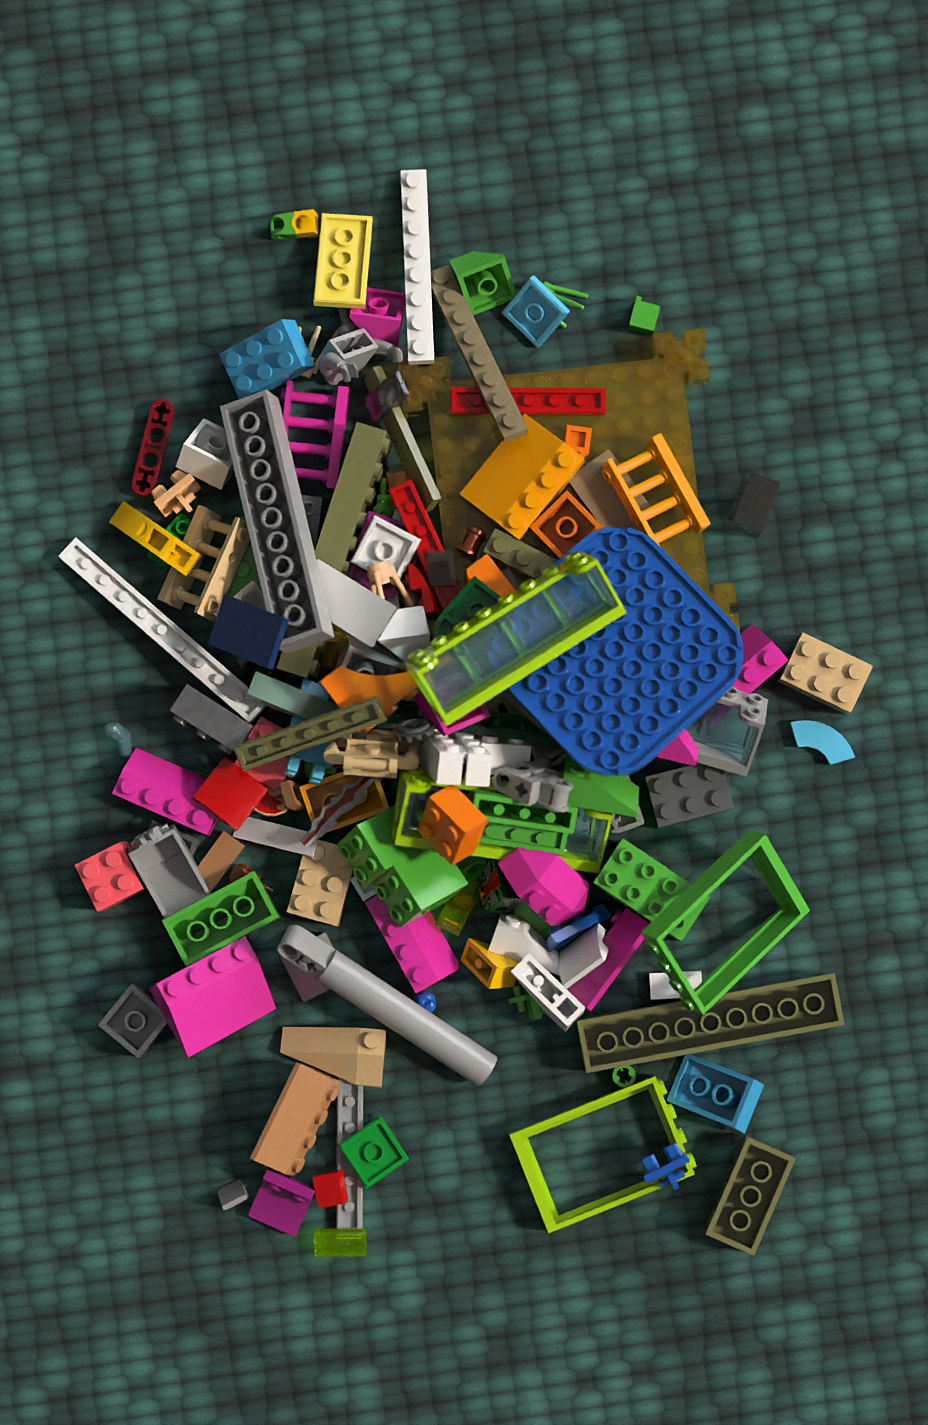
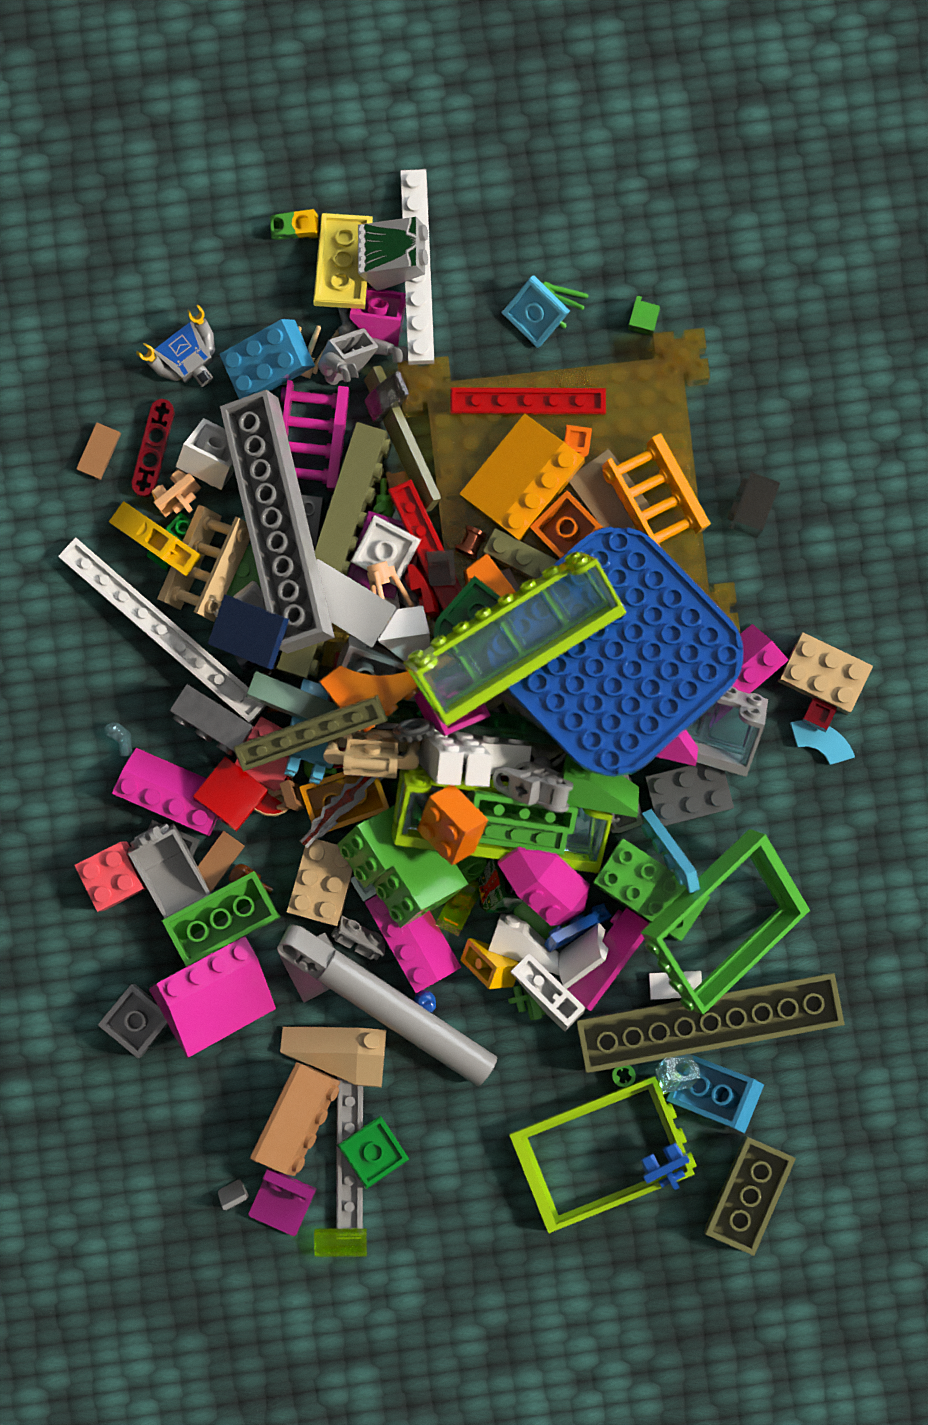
white sticker [233,817,318,857] -> none
red panel [312,1169,349,1208] -> none
dark tan plate [430,265,528,443] -> none
bright green slope [449,251,516,315] -> none
none -> medium nougat tile [76,423,121,480]
none -> torso [136,305,215,387]
none -> light grey hinge [331,916,386,960]
none -> slope [358,217,428,291]
none -> medium azure plate [641,809,700,893]
none -> clear light blue brick [655,1054,700,1093]
none -> dark red plate [802,697,837,733]

